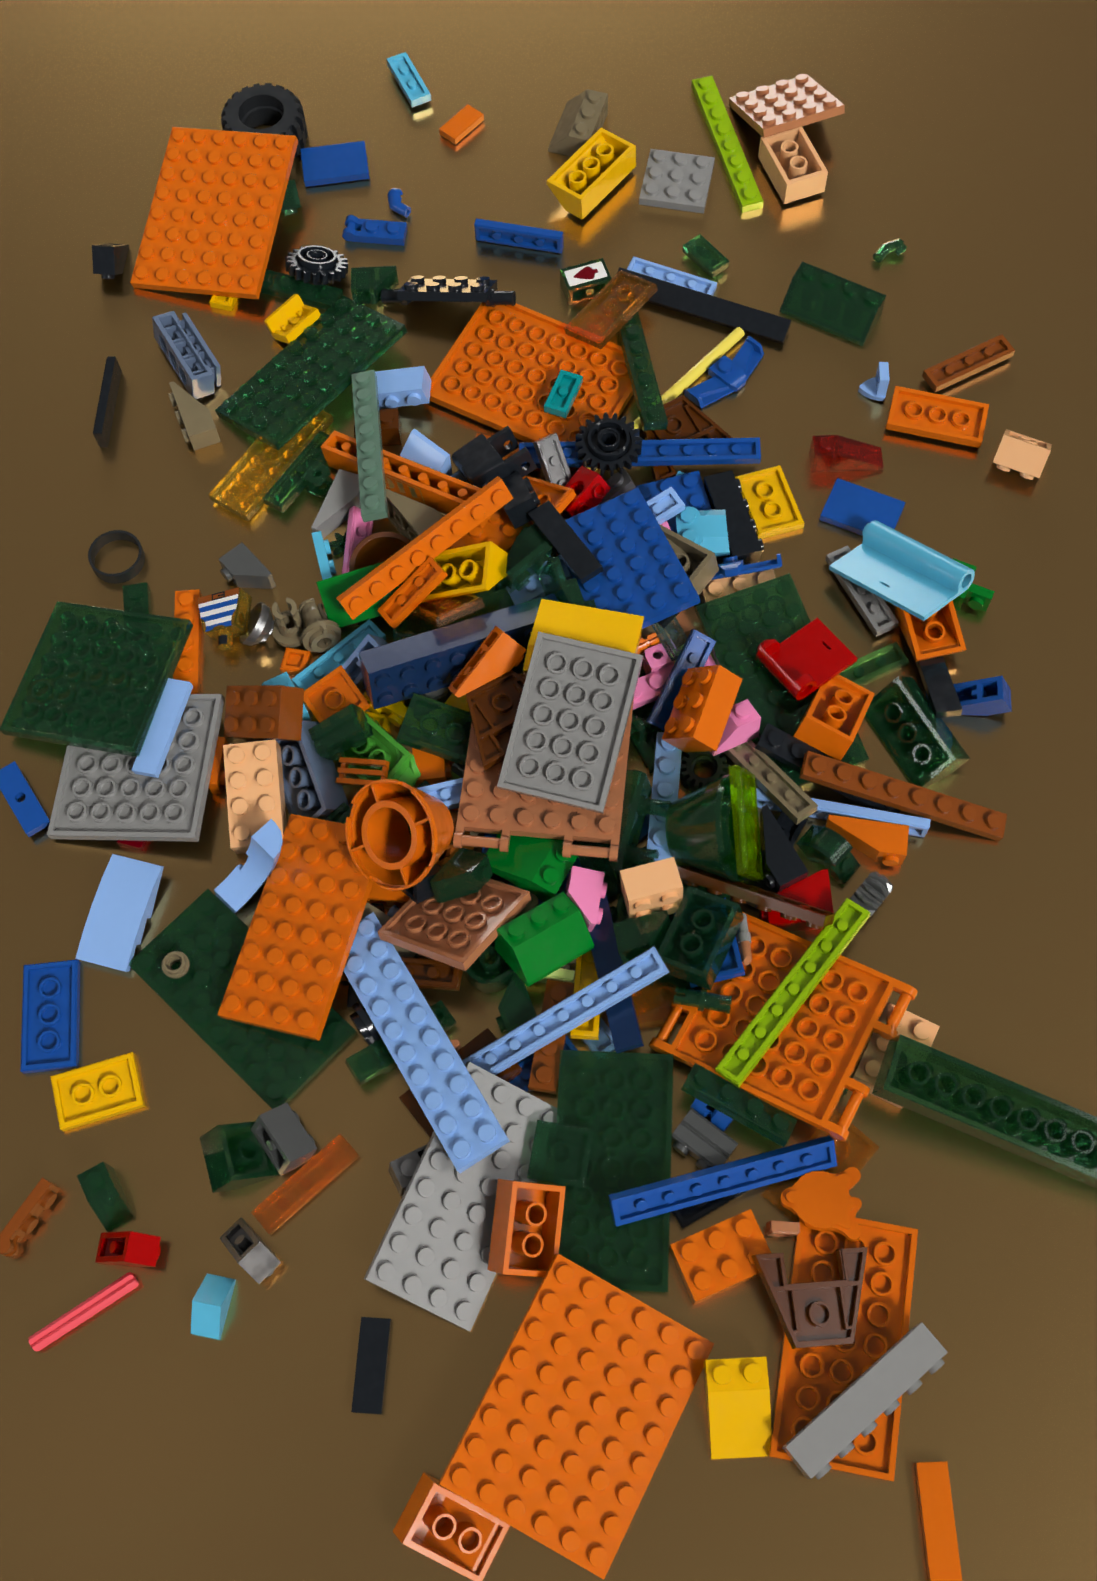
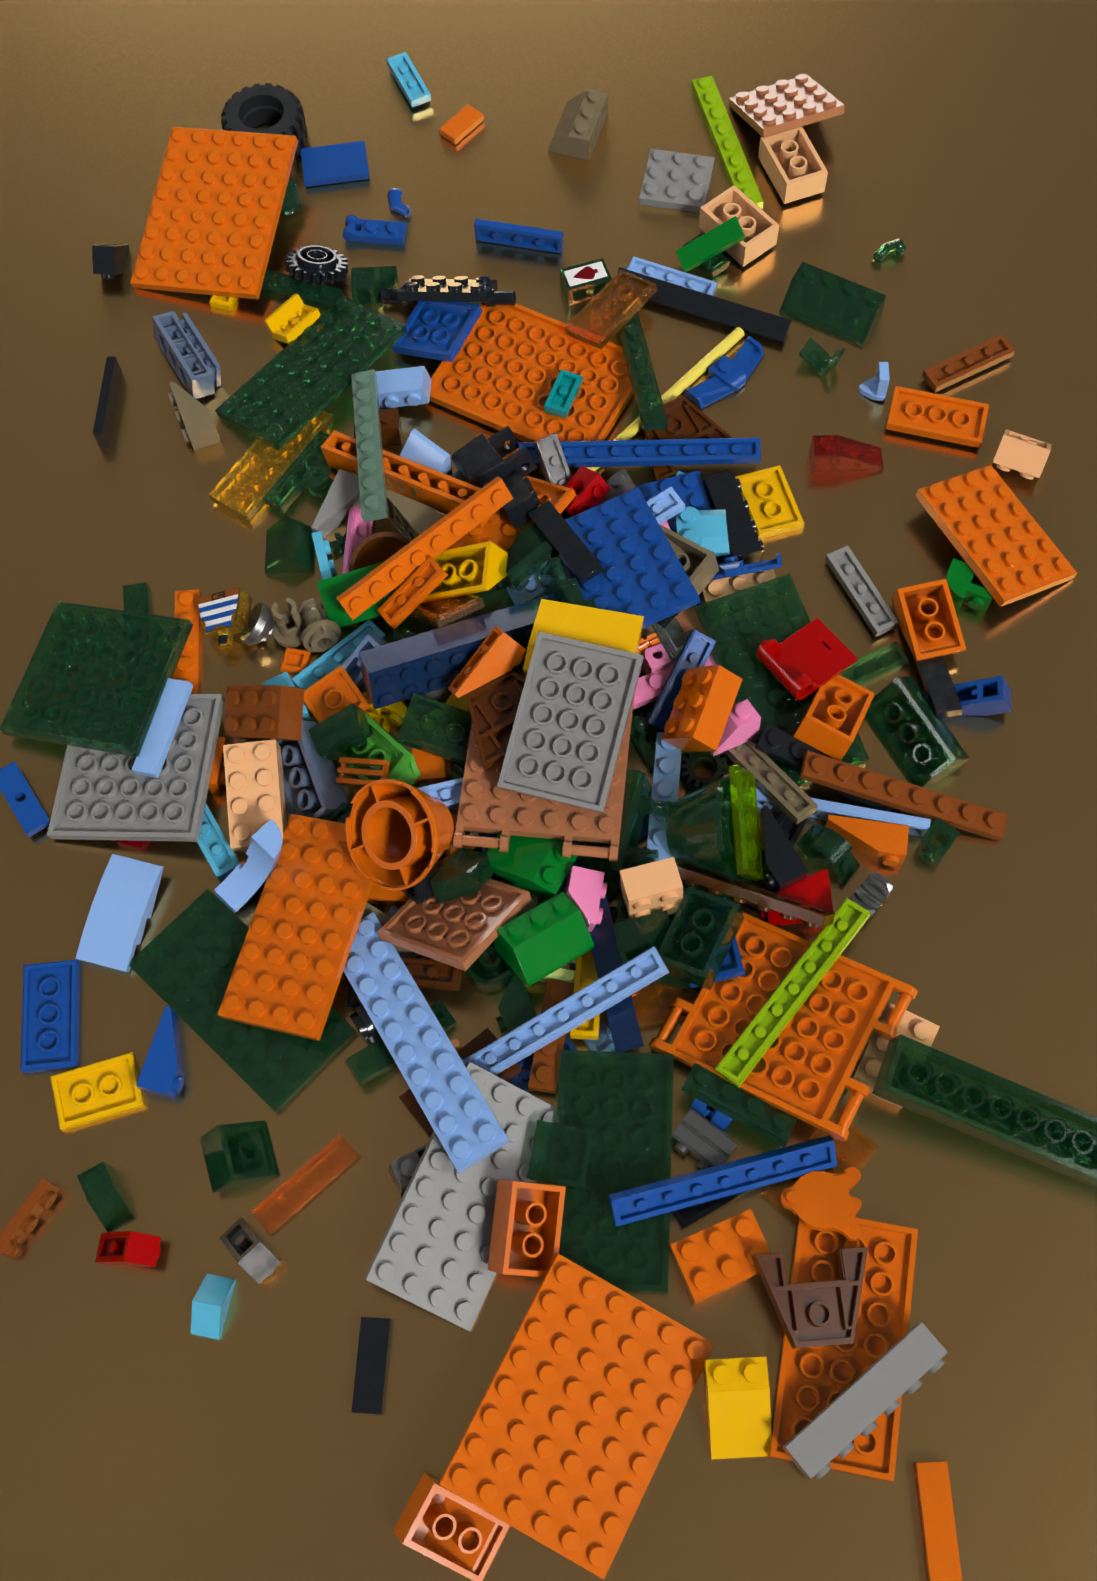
coral axle [28,1272,139,1352] -> none
black tyre [88,530,145,584] -> none
dark tan plate [162,951,190,979] -> none
dark grey slope [219,542,276,589] -> none
dark grey brick [251,1102,318,1176] -> none
yellow slope [546,128,636,220] -> none
black gear [575,413,642,476] -> none
clear green pin [673,986,732,1014] -> none
piece [736,913,752,966] -> none
nougat tile [766,1220,800,1237] -> none
blue tile [819,478,906,536] -> none
medium azure door [829,520,975,621] -> none
none -> blue slope [136,1006,185,1100]
none -> medium azure plate [197,804,240,881]
none -> clear green slope [265,516,315,574]
none -> blue plate [391,301,482,362]
none -> green tile [675,216,746,273]
none -> light nougat brick [699,185,779,267]
none -> clear green bracket [799,338,845,375]
none -> orange plate [915,465,1077,607]
none -> clear green brick [915,817,960,865]

